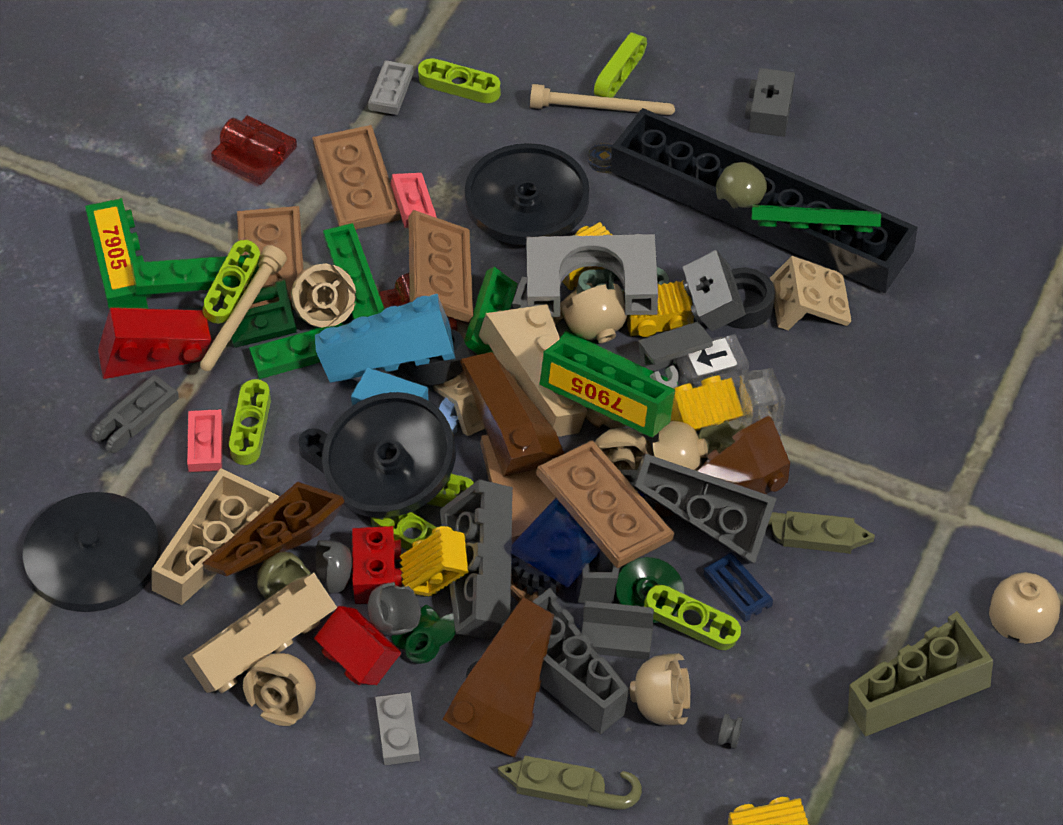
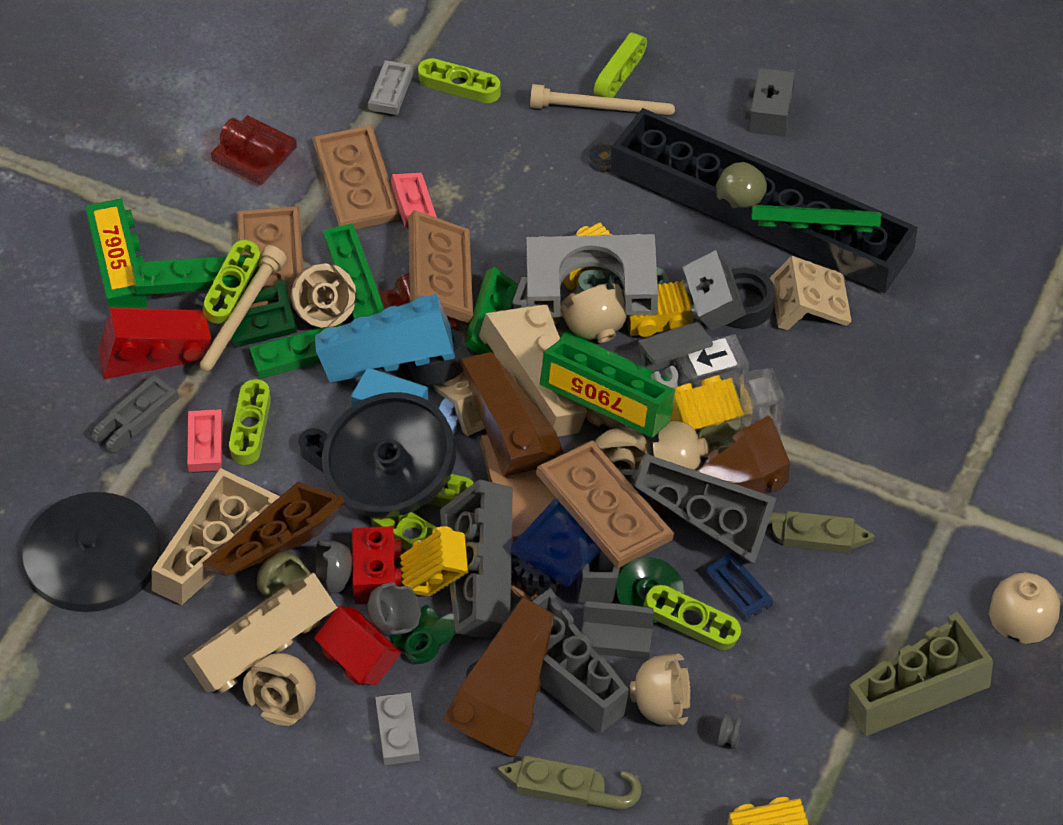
black dish [465,143,589,245] -> none

